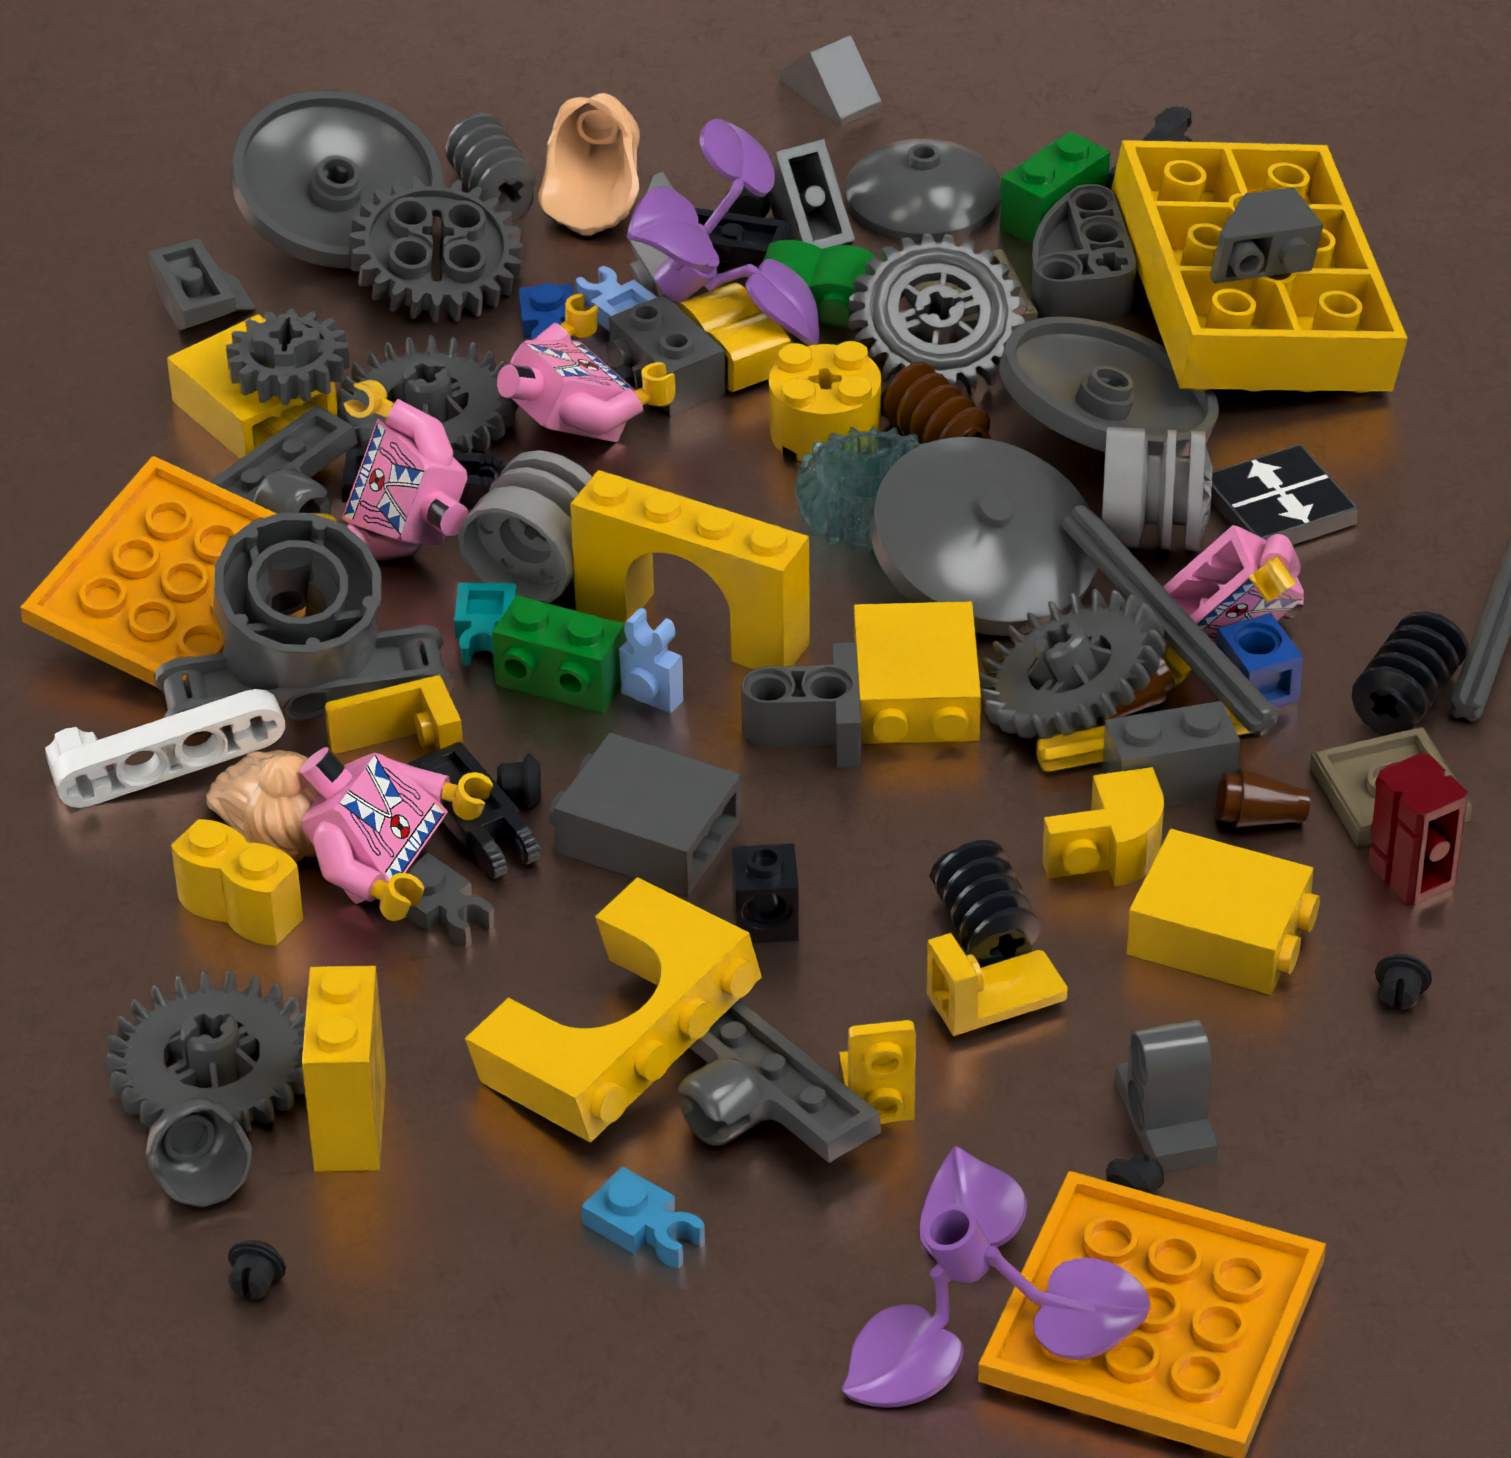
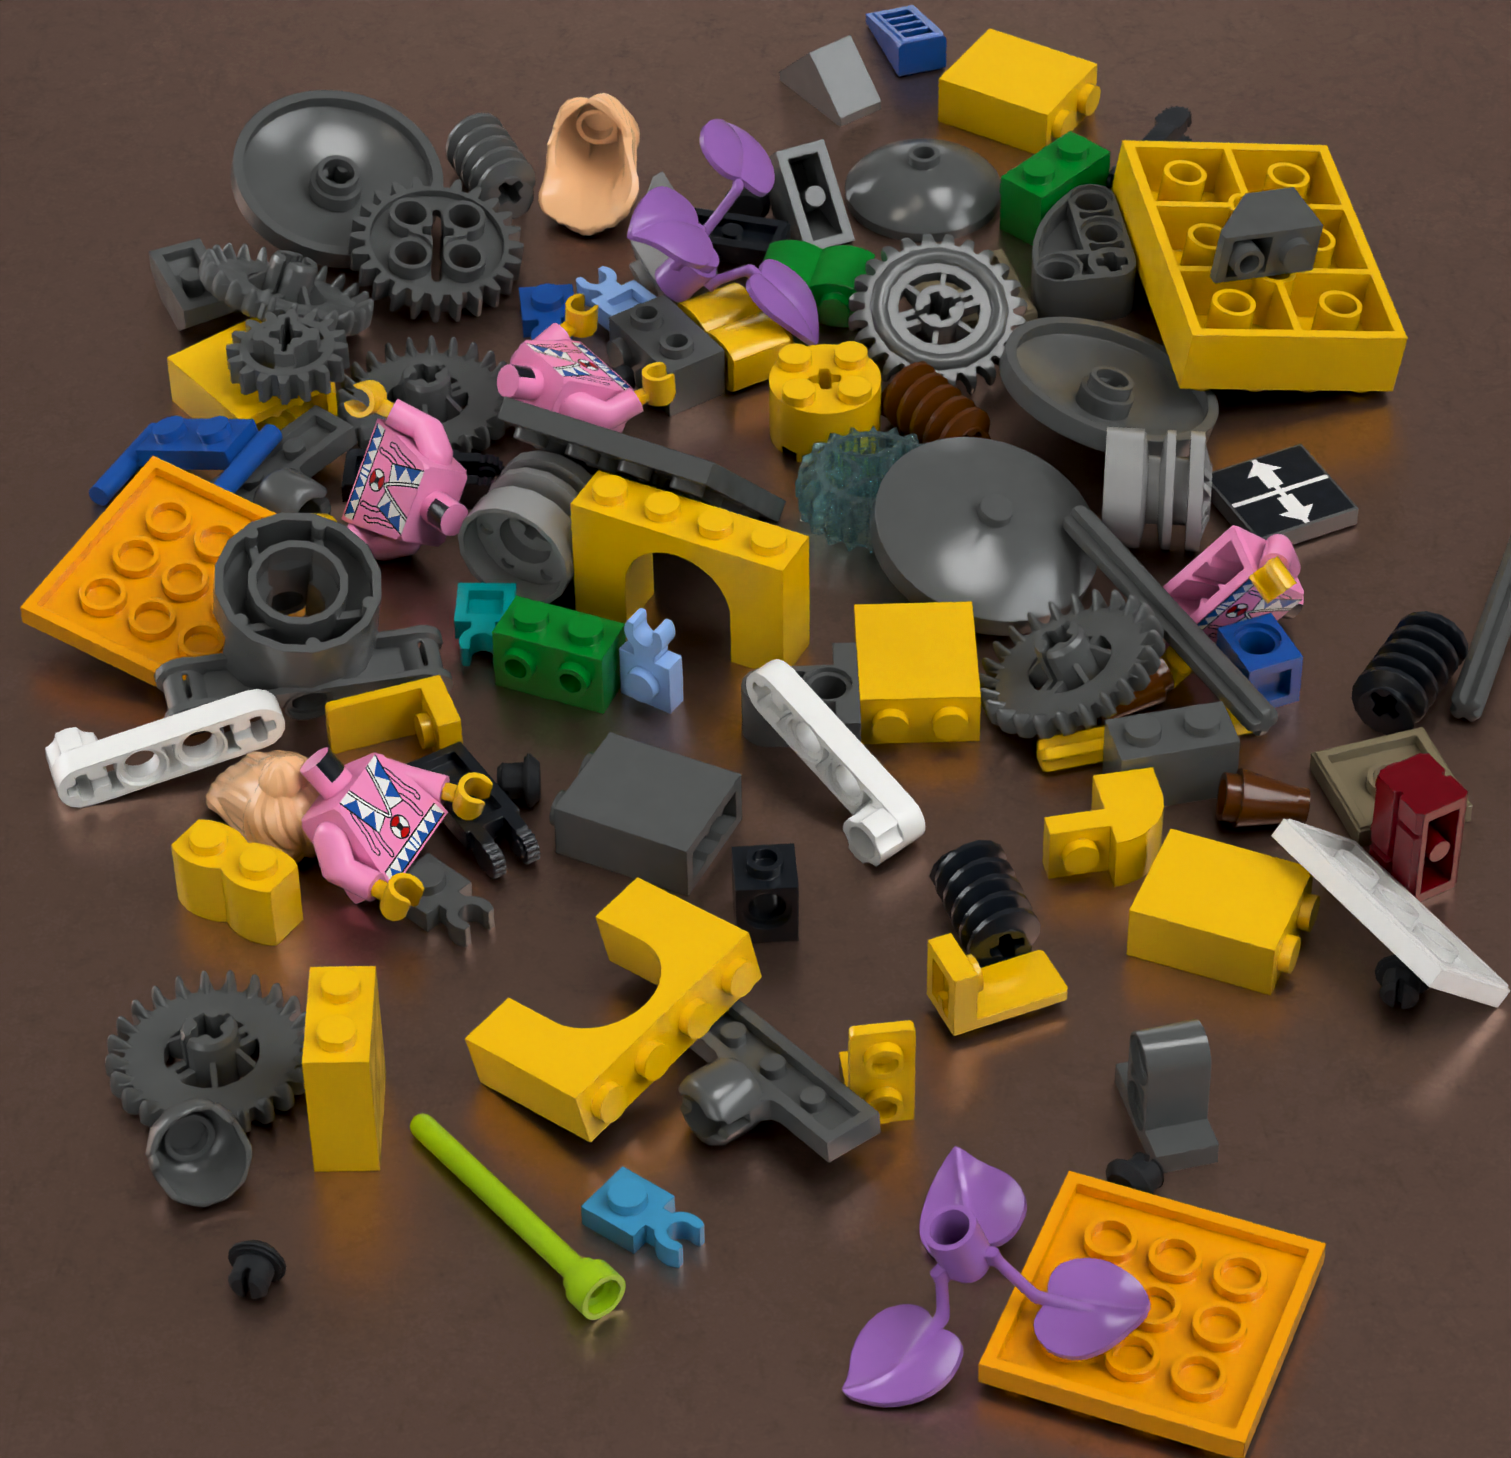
none -> blue plate [89,416,283,506]
none -> dark grey gear [198,243,374,337]
none -> lime piece [410,1113,626,1320]
none -> dark grey plate [497,397,786,522]
none -> white beam [746,659,926,867]
none -> blue slope [866,5,947,77]
none -> yellow brick [938,28,1101,154]
none -> white tile [1271,818,1511,1008]

